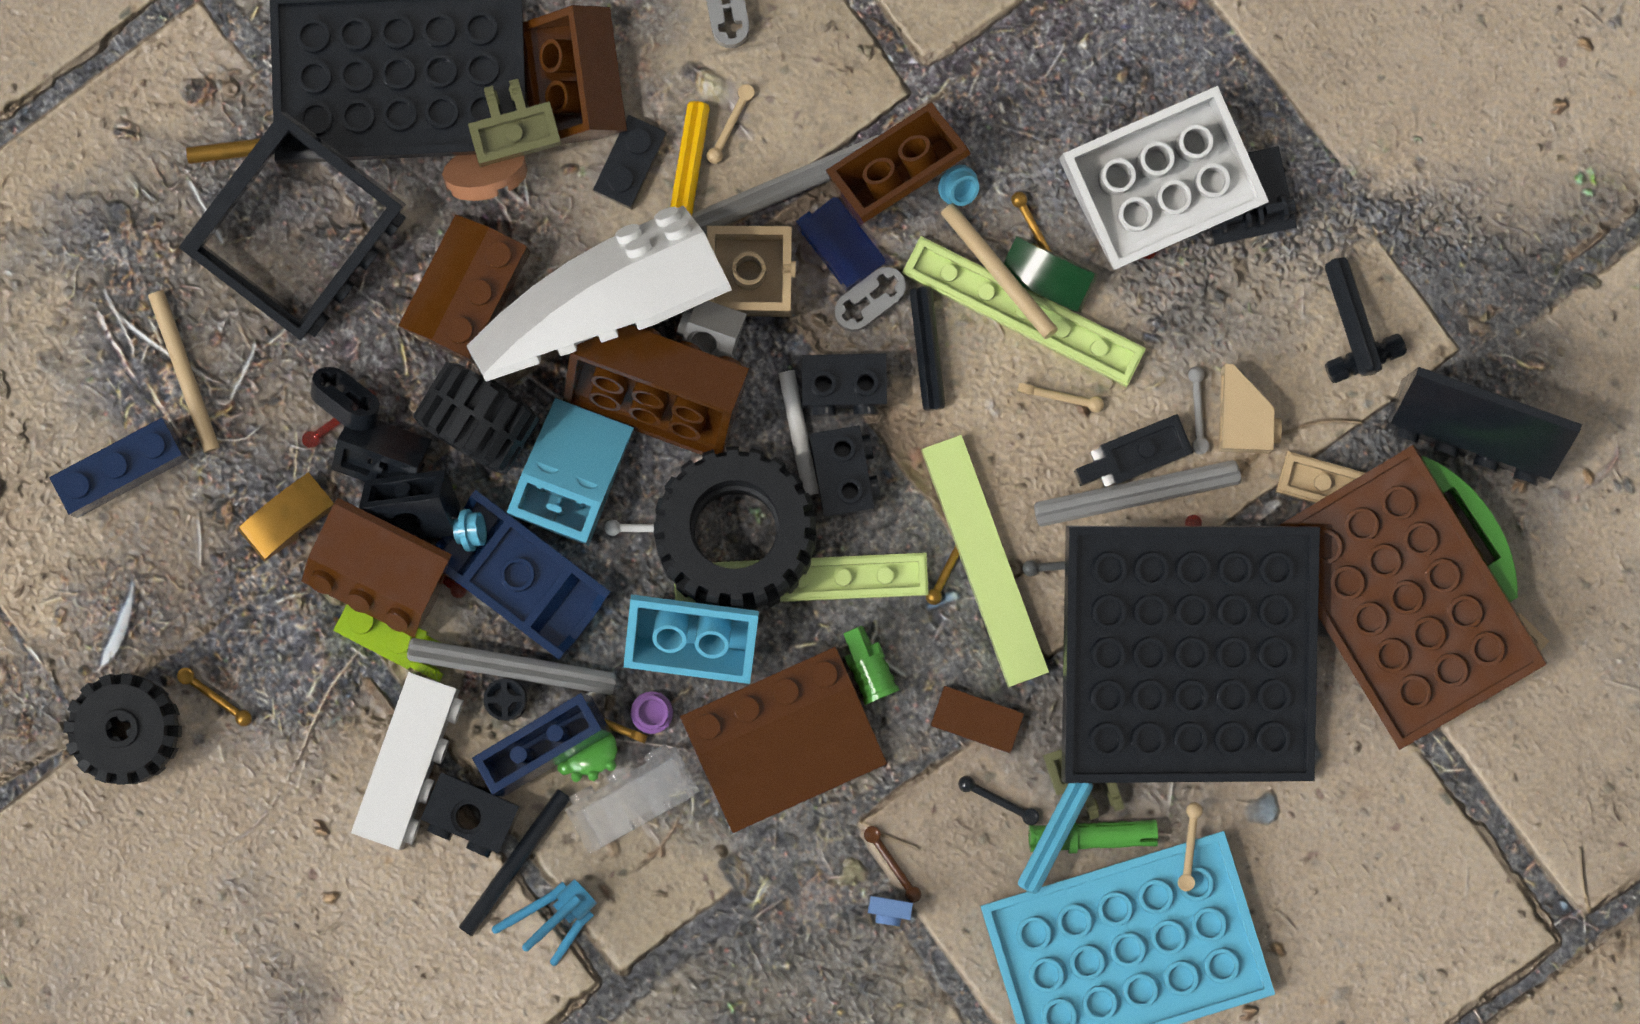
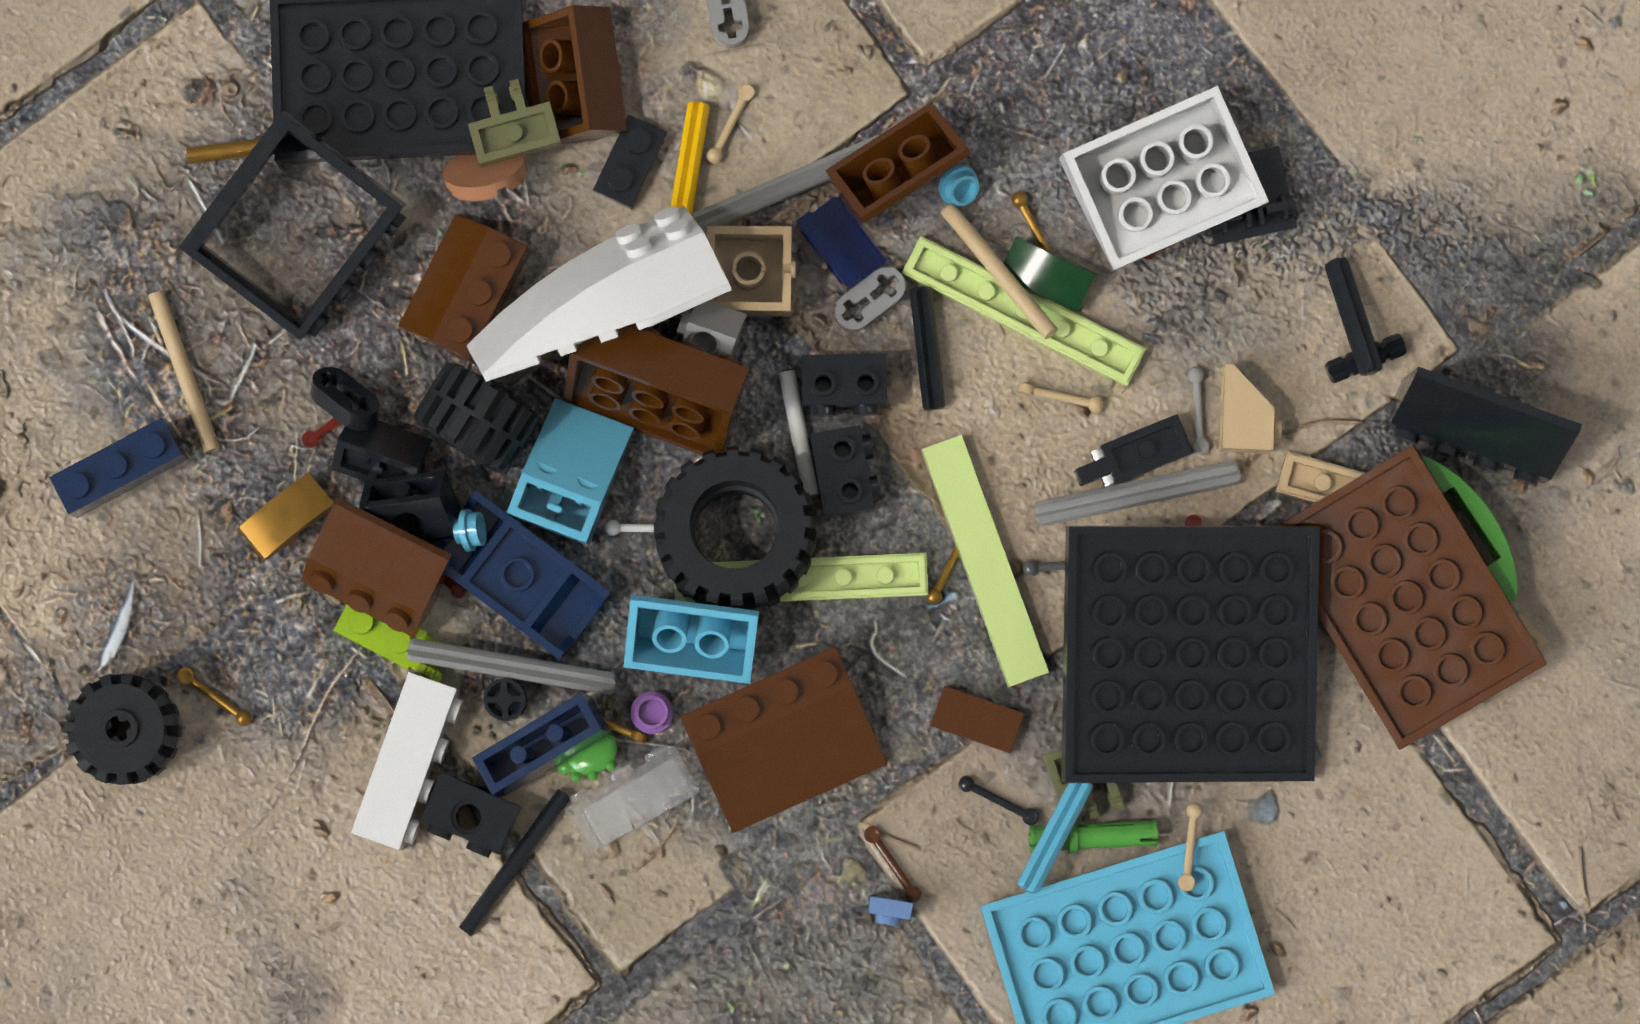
dark azure plant [491,879,597,966] -> none
bright green hinge [844,626,900,705] -> none

